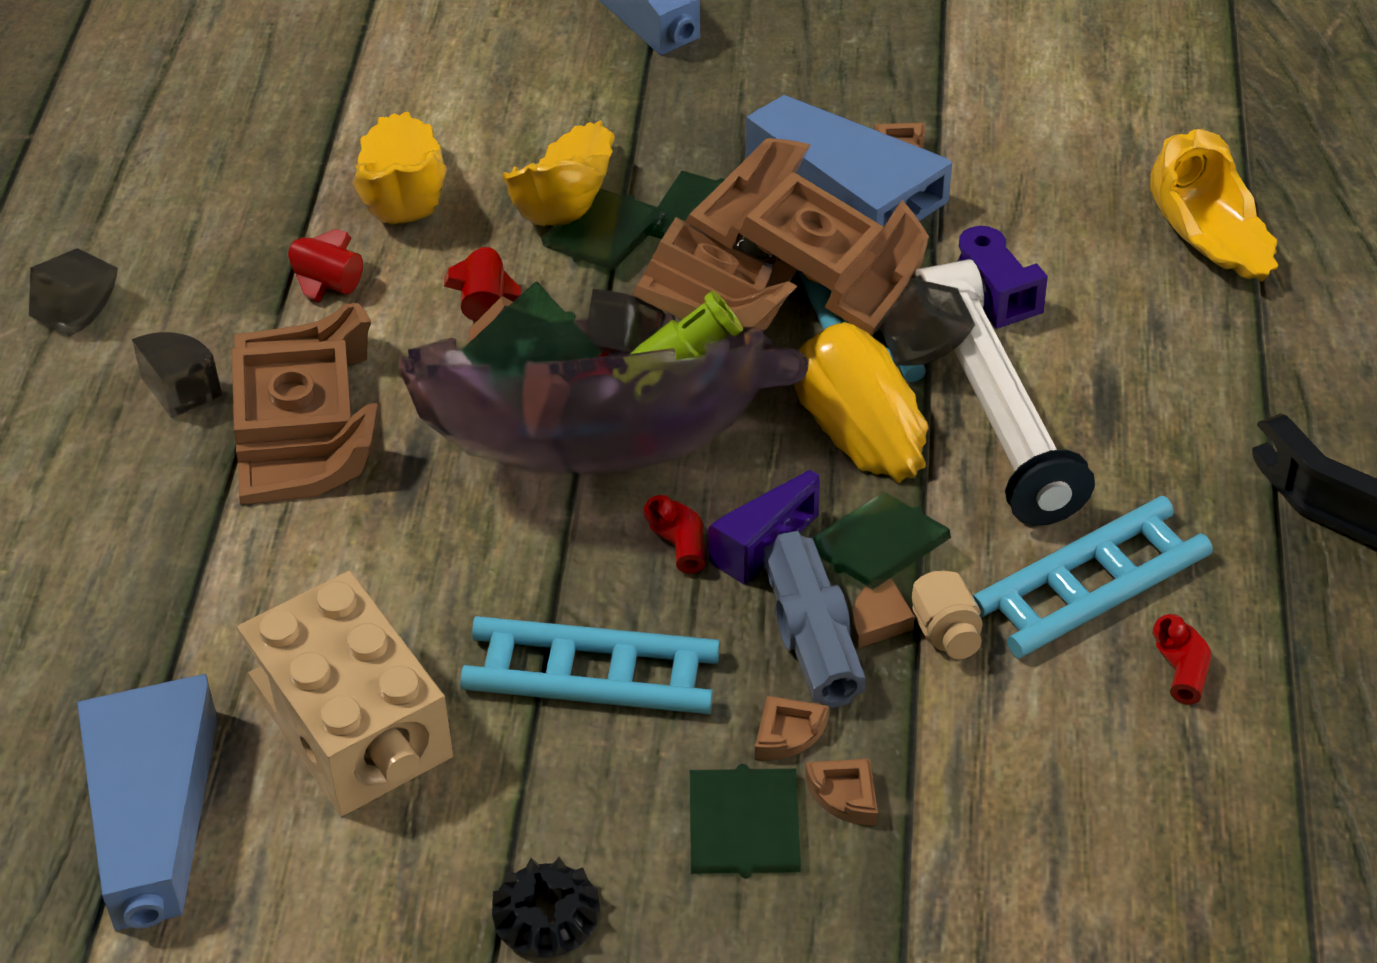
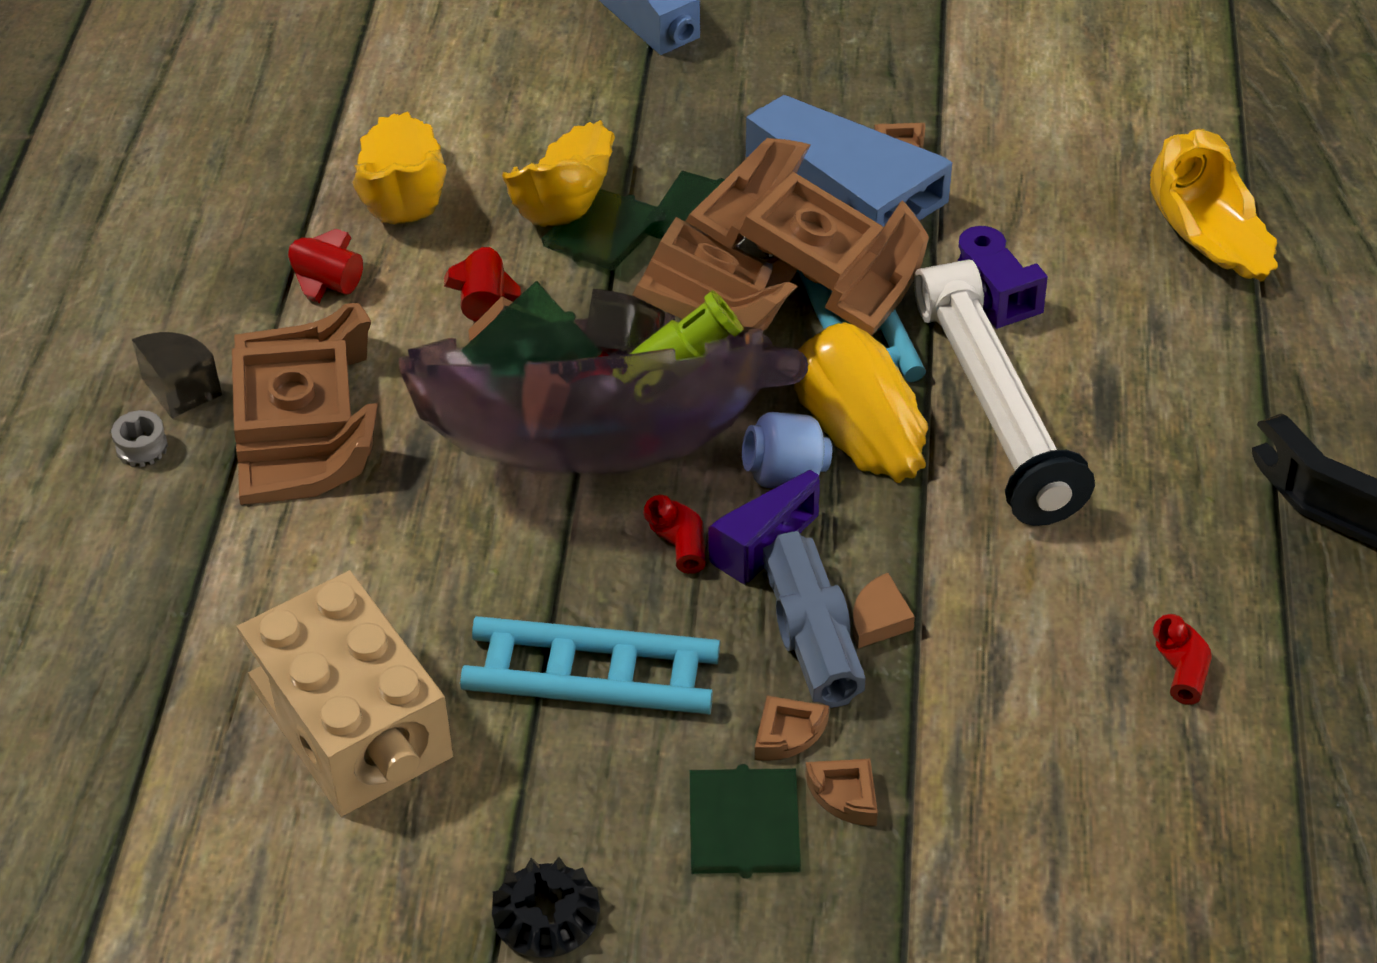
clear smoke brick [29,248,118,336] -> none
medium blue slope [77,674,218,931] -> none
clear green piece [812,491,951,590] -> none
clear smoke brick [880,278,975,366] -> none
tan arm [912,570,983,659] -> none
medium azure bar [972,495,1213,659] -> none
none -> light grey bush [111,410,168,467]
none -> light blue head [742,412,832,488]

